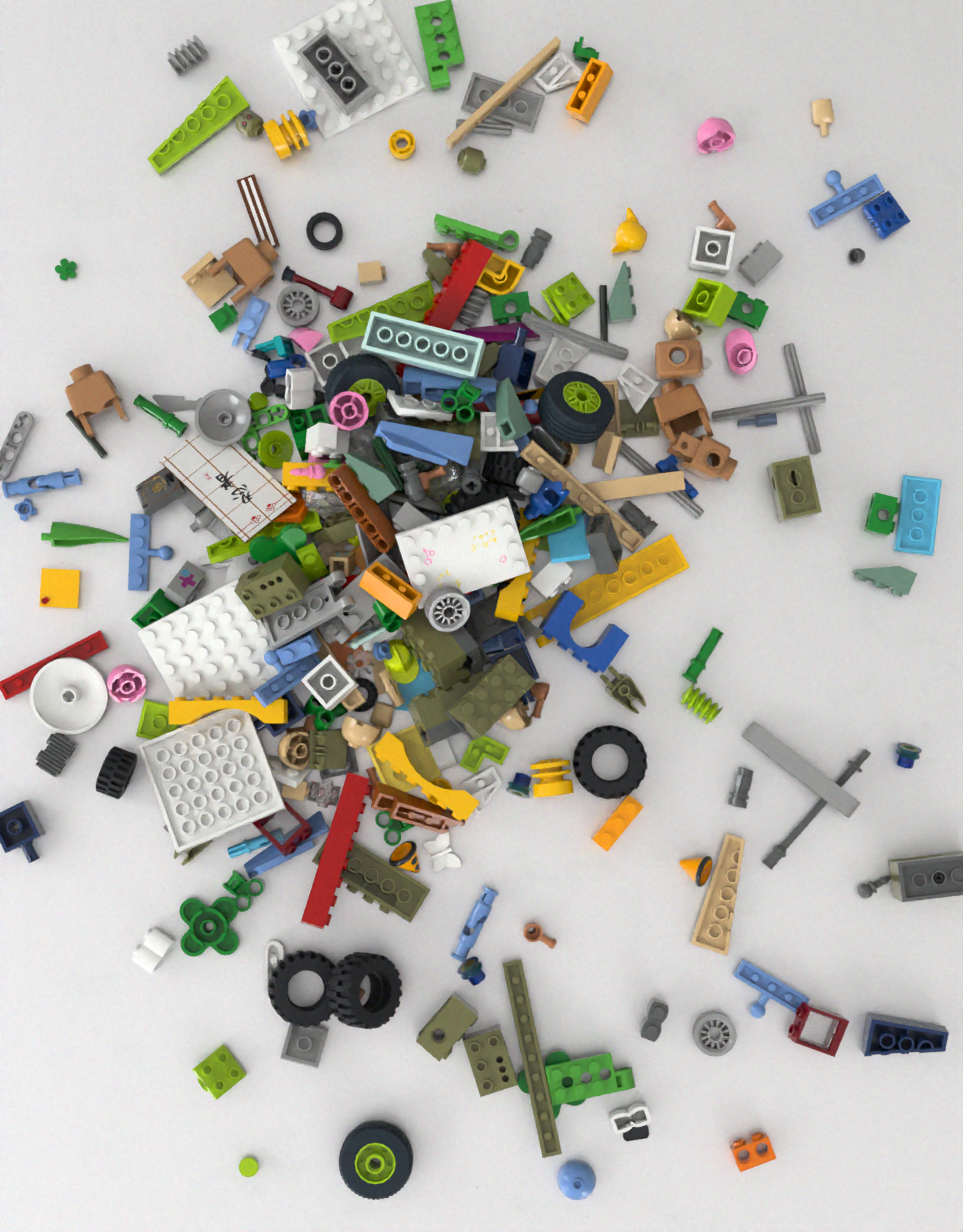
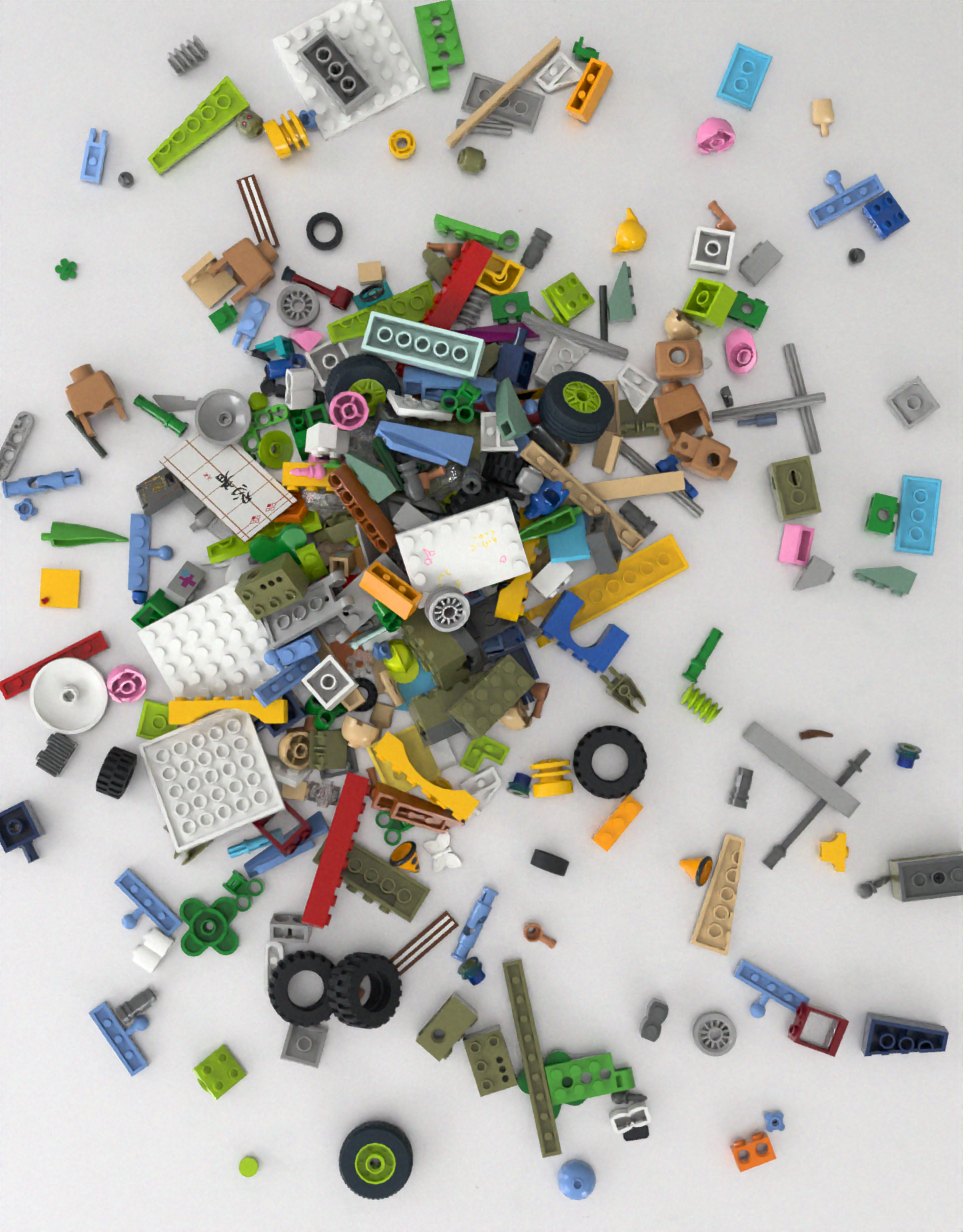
none -> light blue hinge [80,128,108,183]
none -> medium blue plate [89,1001,149,1077]
none -> medium blue plate [114,868,183,937]
none -> dark grey axle [115,987,157,1024]
none -> dark grey hinge [118,172,134,188]
none -> blue hinge [132,591,148,605]
none -> light grey brick [270,913,312,943]
none -> piece [352,281,394,311]
none -> reddish brown tile [389,910,459,976]
none -> tan bar [530,546,551,578]
none -> black tyre [530,849,569,876]
none -> dark grey bar [611,1090,647,1104]
none -> medium azure tile [716,43,772,111]
none -> dark grey tile [720,386,734,408]
none -> medium blue plate [765,1111,785,1132]
none -> bright pink brick [778,524,815,566]
none -> light grey slope [793,555,835,591]
none -> reddish brown helmet [799,729,833,740]
none -> yellow brick [819,832,849,872]
none -> light grey hinge [886,376,940,430]

